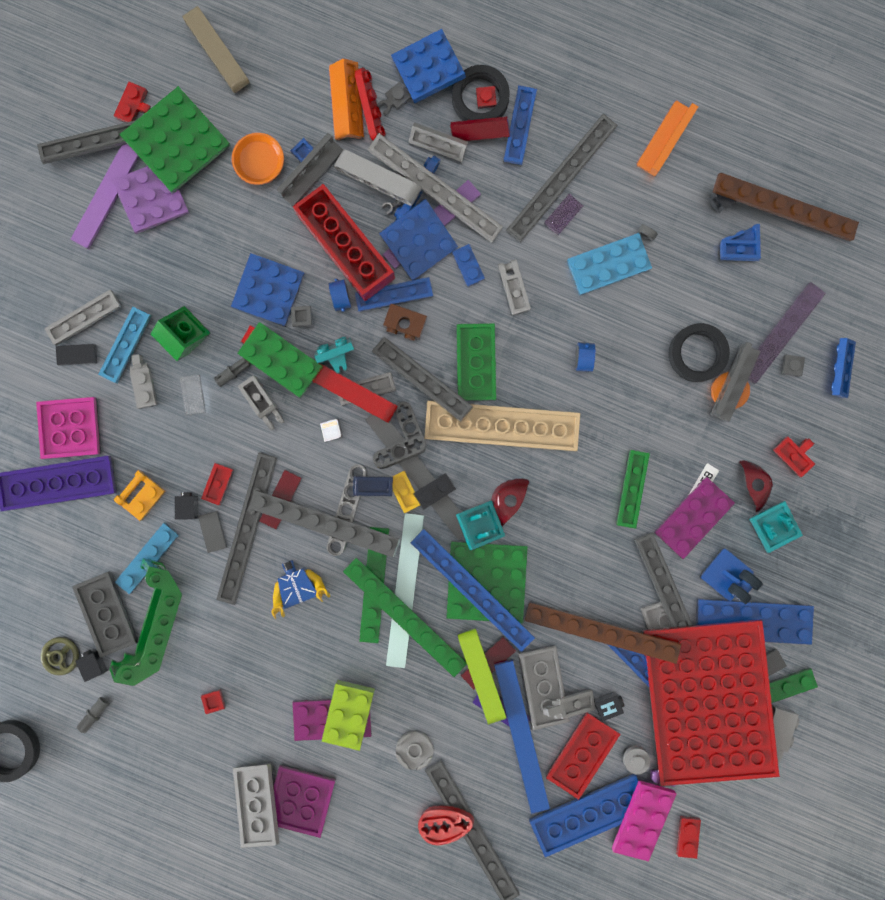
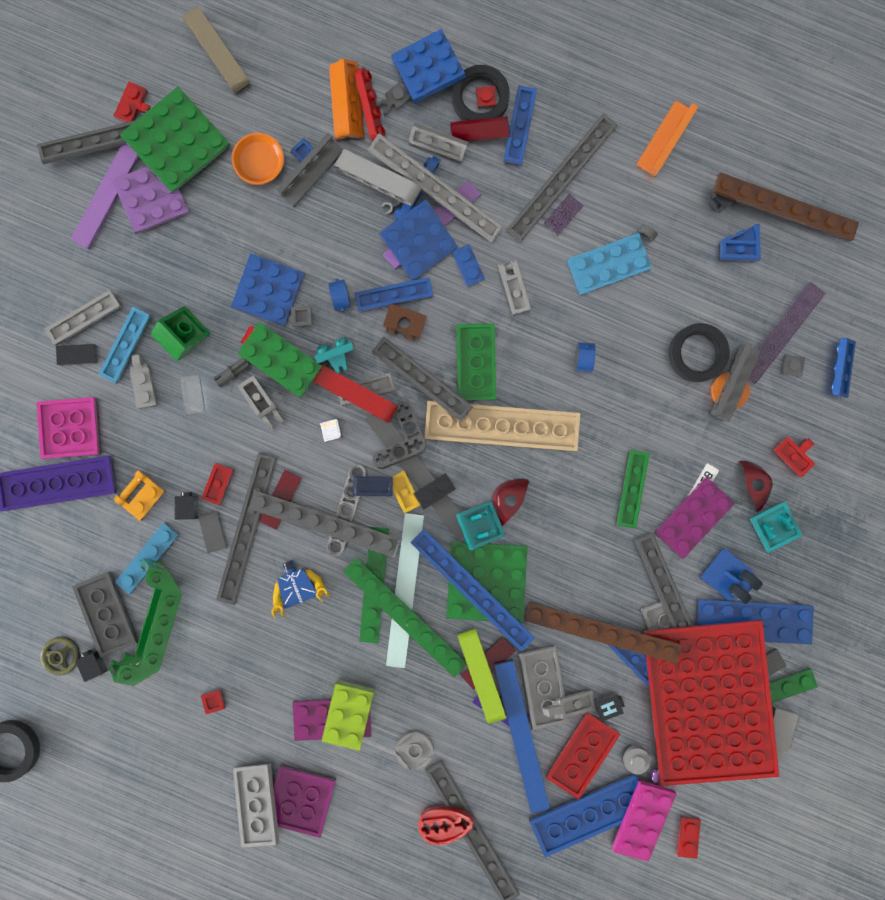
dark grey axle [77,697,110,734] -> none
red brick [293,184,395,301] -> none

